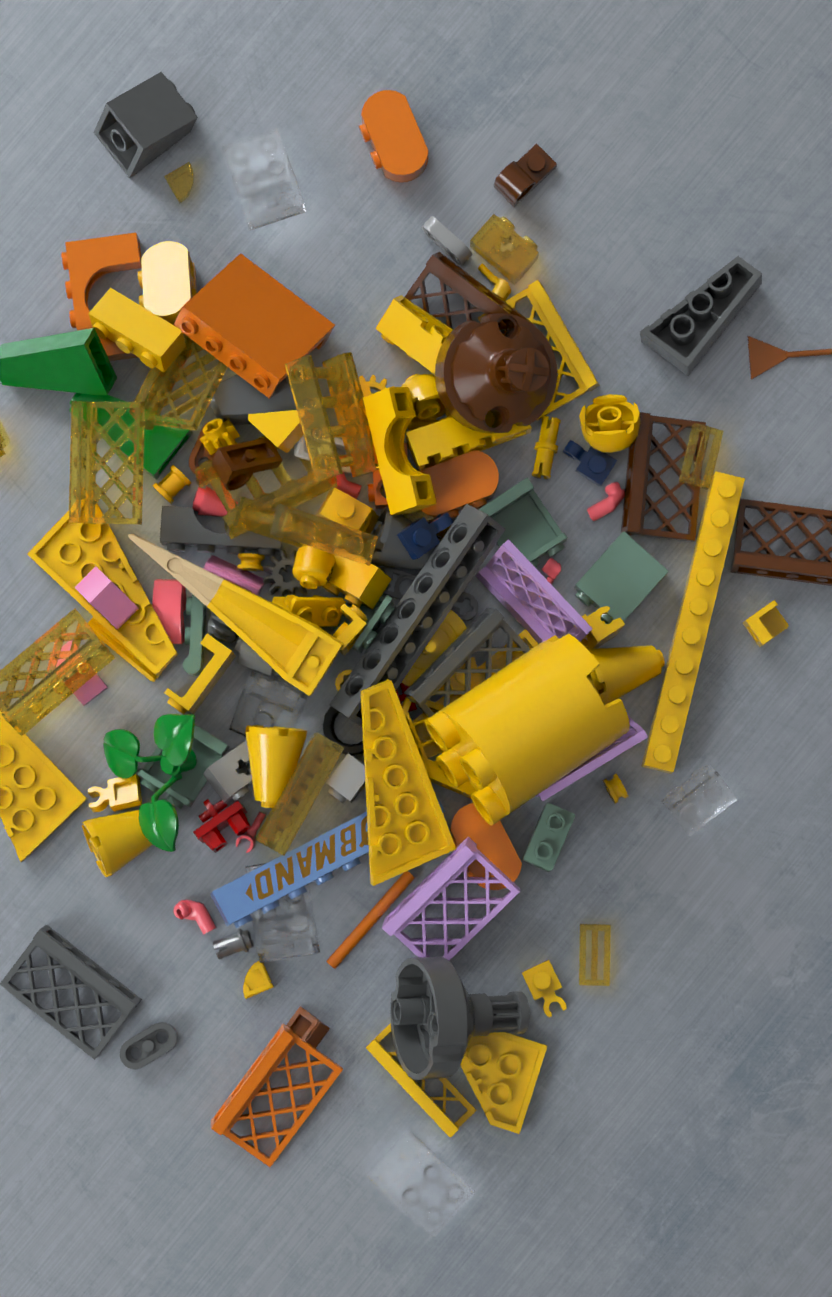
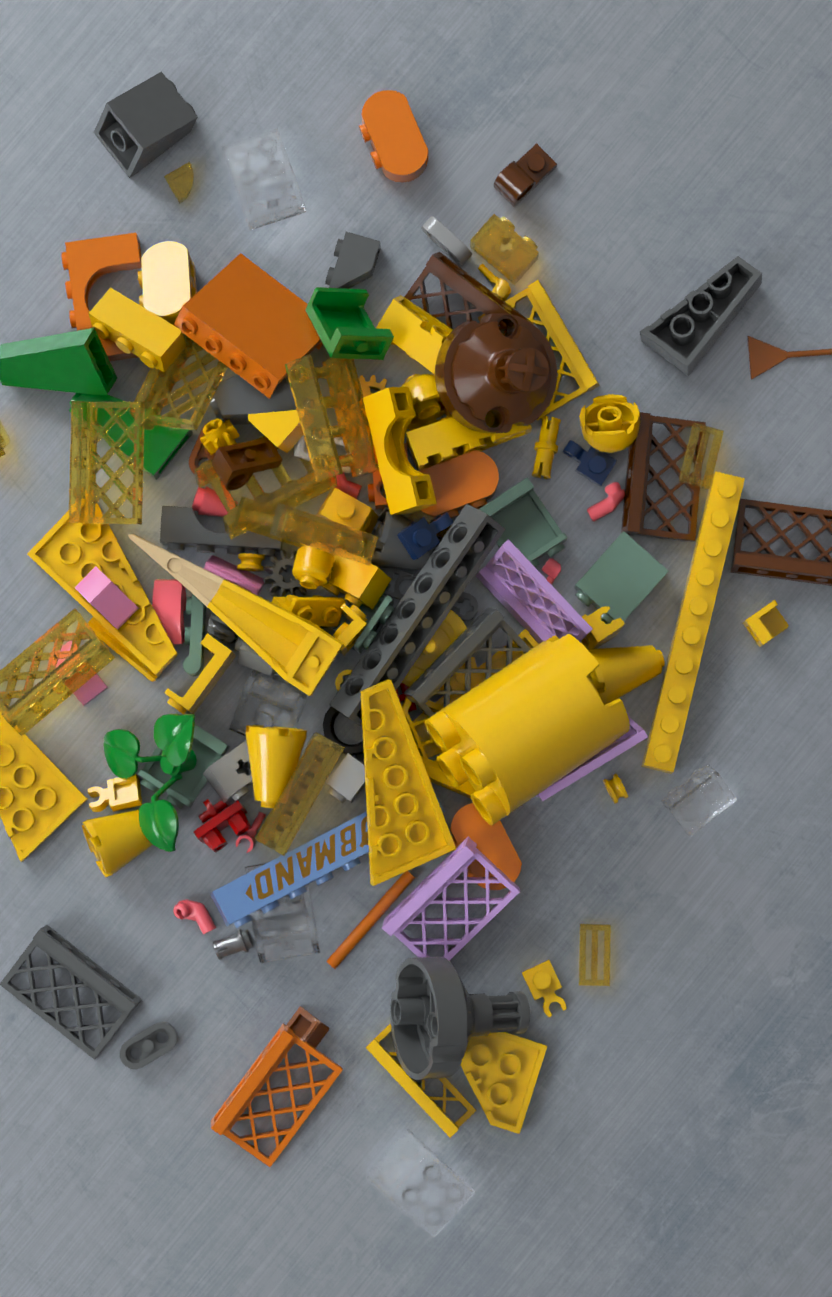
yellow bush [152,465,192,504] -> none
yellow tile [243,959,274,999] -> none
sand green panel [521,802,575,872] -> none
none -> green panel [305,287,394,360]
none -> dark grey slope [325,232,381,289]

